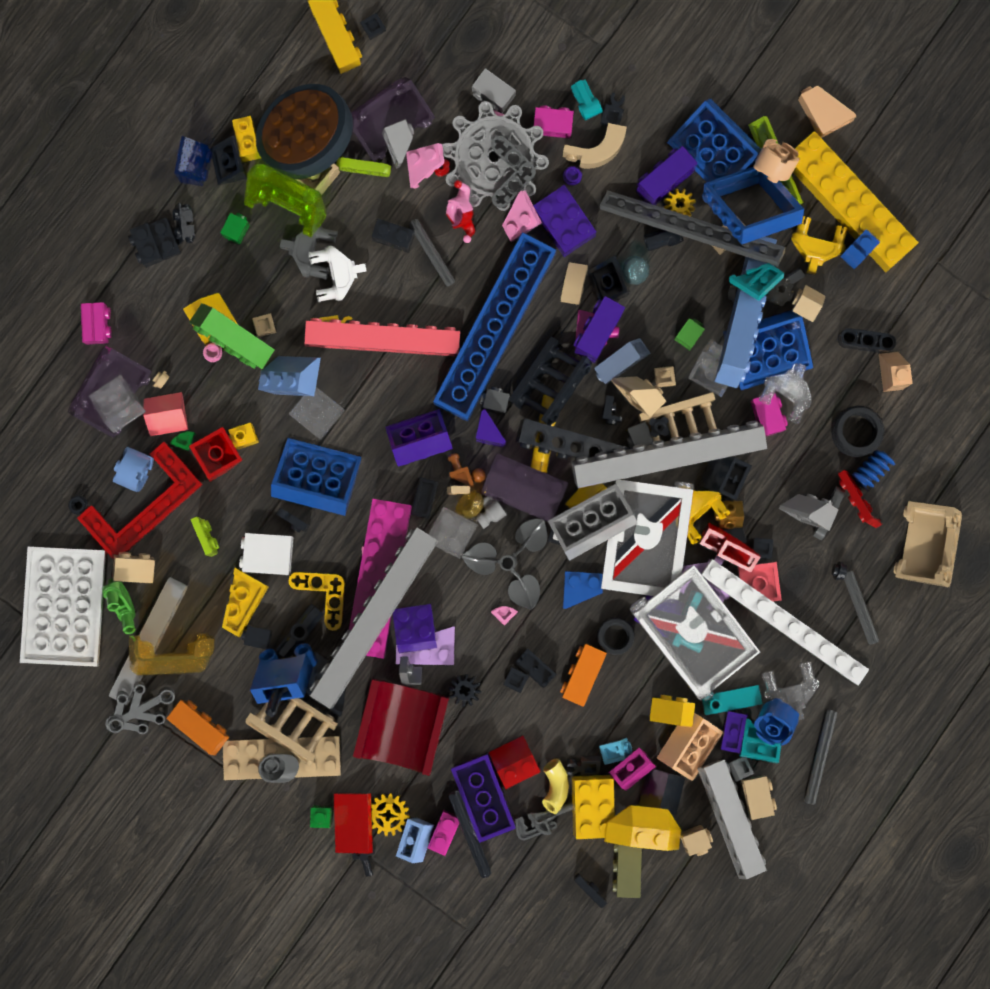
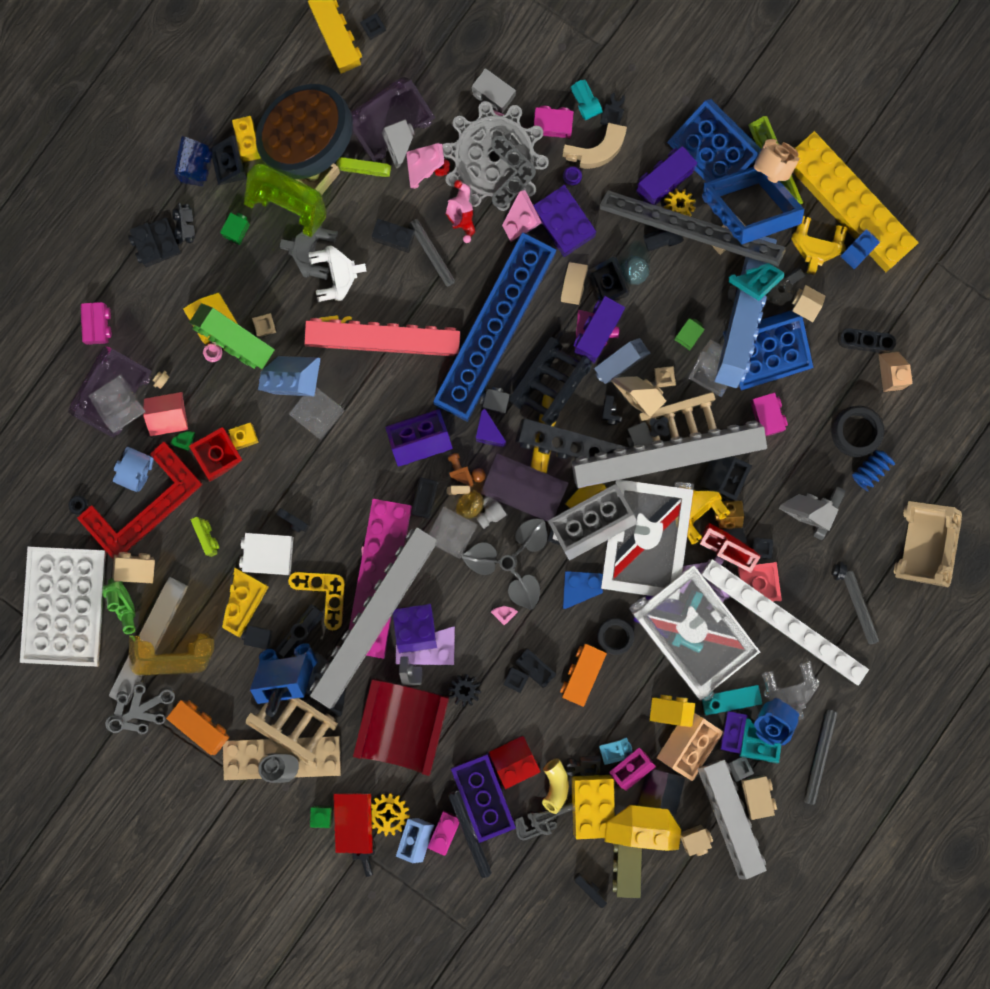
blue slope [271,438,362,516] -> none
clear connector [759,363,812,424] -> none
light nougat slope [798,86,856,138] -> none
red wing [838,470,882,528] -> none

